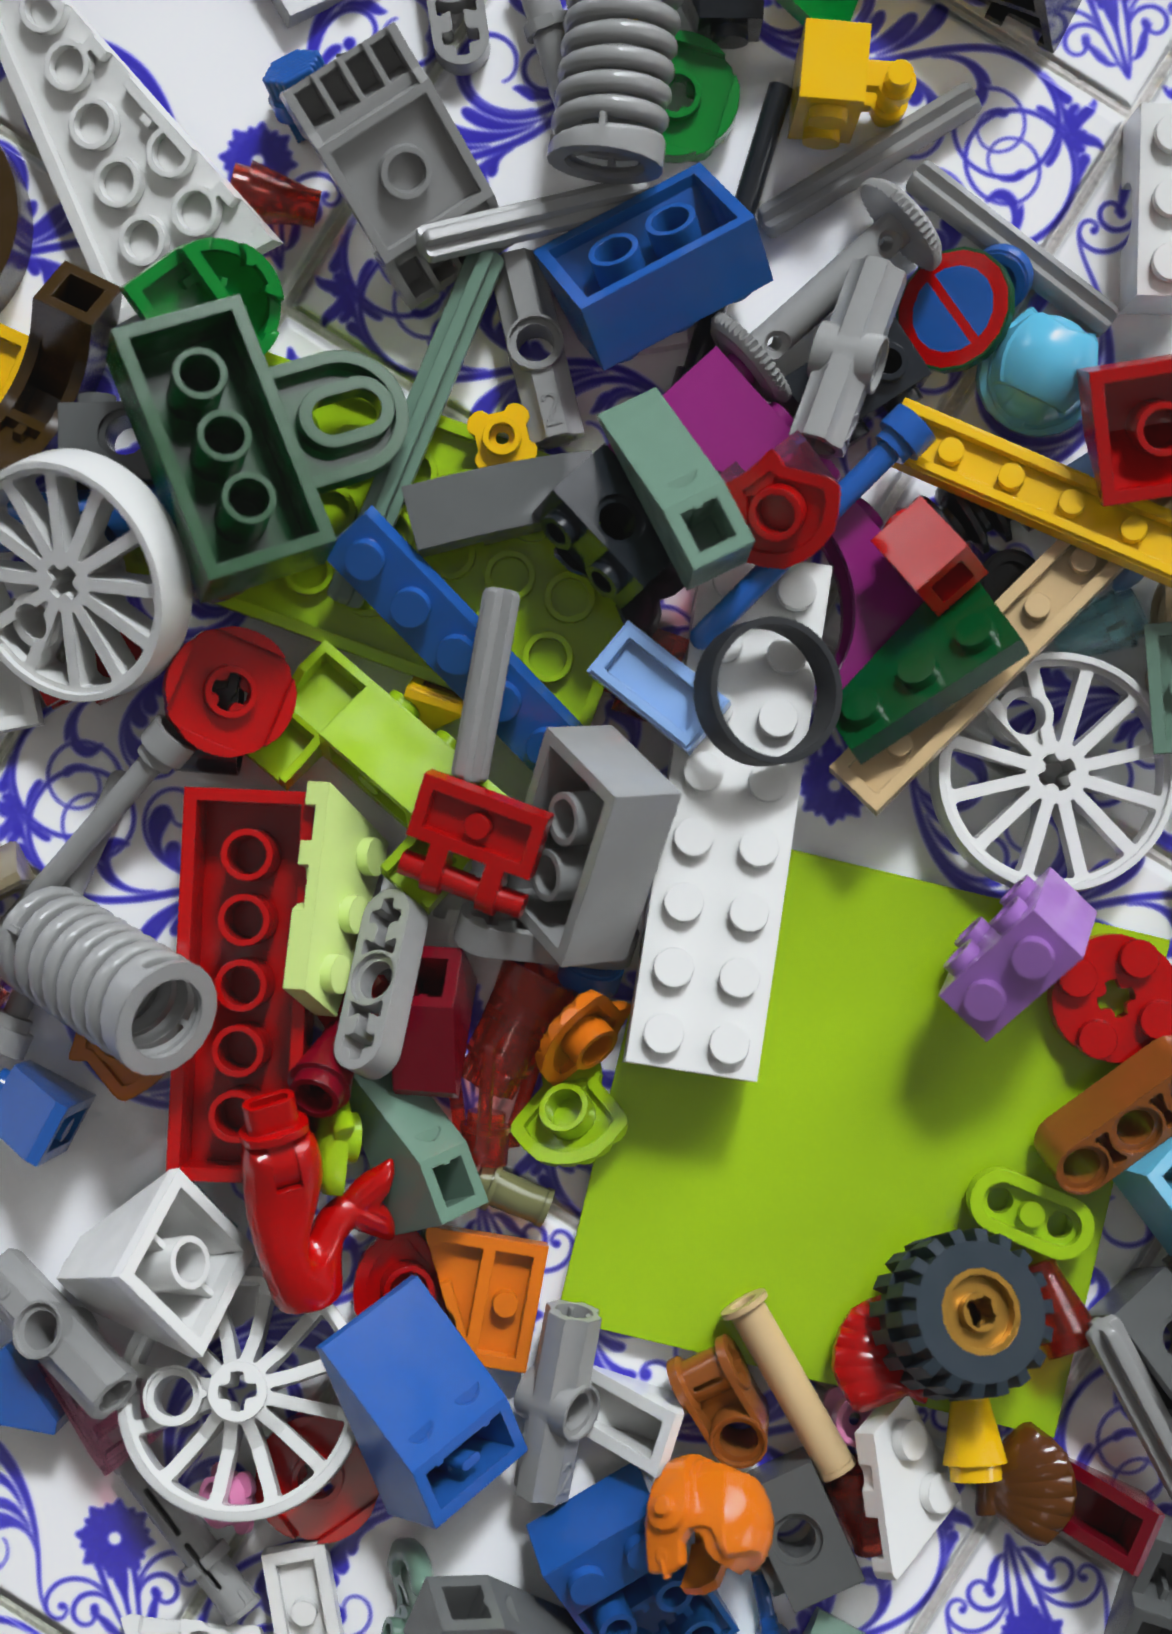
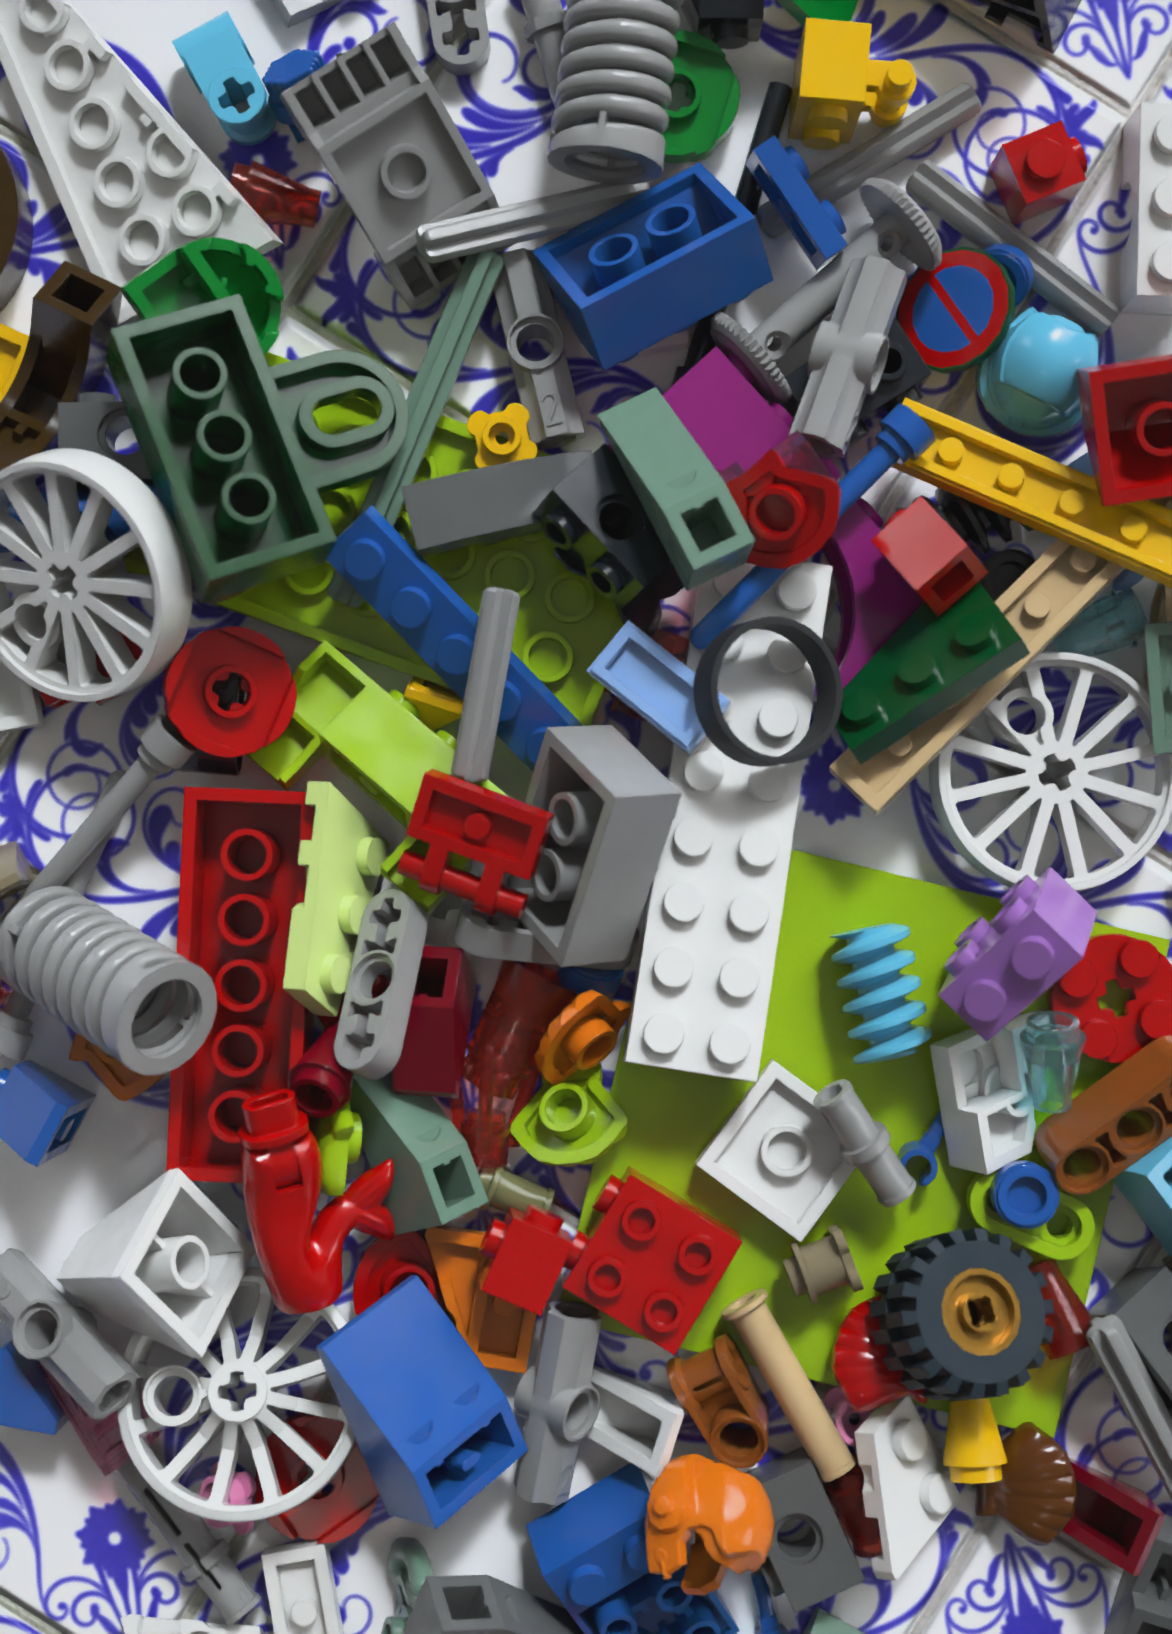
none -> medium azure piece [172,11,277,146]
none -> red brick [478,1204,573,1316]
none -> red brick [562,1166,743,1355]
none -> white plate [695,1058,857,1242]
none -> blue plate [746,135,848,271]
none -> dark tan brick [782,1224,863,1305]
none -> light grey pin [813,1079,916,1207]
none -> medium azure piece [828,923,932,1064]
none -> blue hand [897,1110,944,1186]
none -> white slope [930,1010,1054,1175]
none -> red brick [988,120,1087,225]
none -> blue tile [990,1160,1060,1229]
none -> clear light blue cone [1020,1011,1086,1113]

